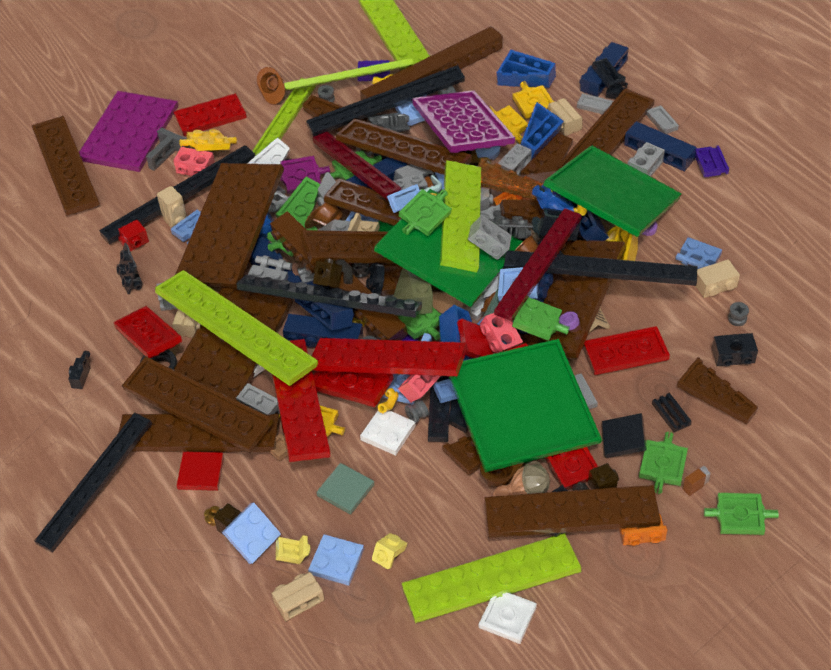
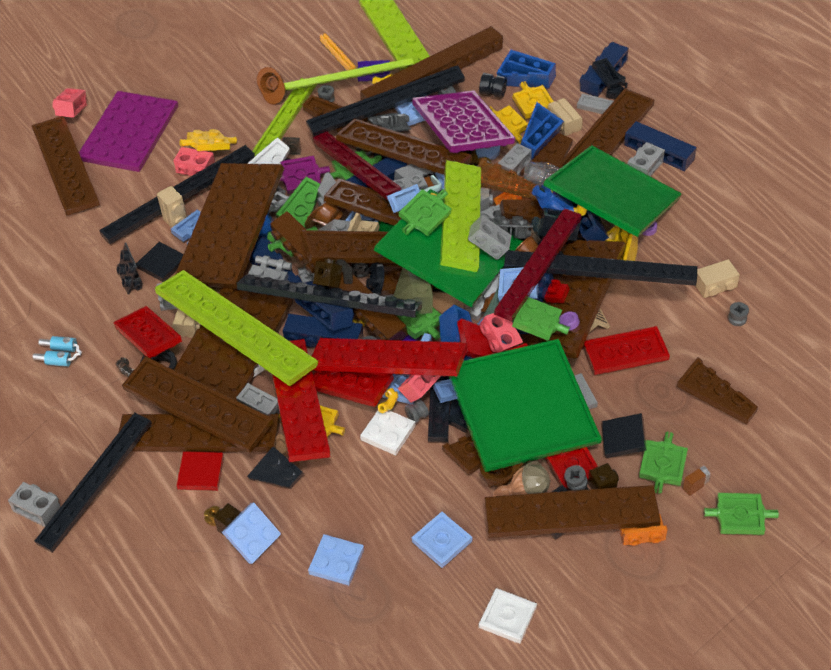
black piece [68,351,91,389] -> none
red brick [118,220,149,252] -> none
dark grey bracket [146,127,190,171] -> none
red plate [173,93,247,137] -> none
tan brick [271,572,324,621] -> none
light yellow bracket [276,535,310,564] -> none
sand green tile [316,463,375,515] -> none
light yellow bracket [372,533,407,569] -> none
lime plate [401,533,581,623] -> none
light grey tile [646,105,679,134] -> none
black tile [652,392,692,433] -> none
medium blue plate [676,237,722,269] -> none
dark purple plate [695,145,729,177] -> none
black brick [711,333,758,367] -> none
none -> light grey brick [8,482,60,527]
none -> medium azure piece [33,336,82,367]
none -> coral brick [53,88,87,118]
none -> clear smoke arm [115,357,134,378]
none -> black tile [136,242,183,282]
none -> black wing [247,447,304,489]
none -> clear smoke plate [282,137,301,155]
none -> light orange axle [320,33,356,71]
none -> light blue plate [412,512,472,568]
none -> black wheel [479,73,507,98]
none -> clear brick [524,162,560,186]
none -> red tile [544,279,570,303]
none -> dark grey wheel [564,465,588,491]

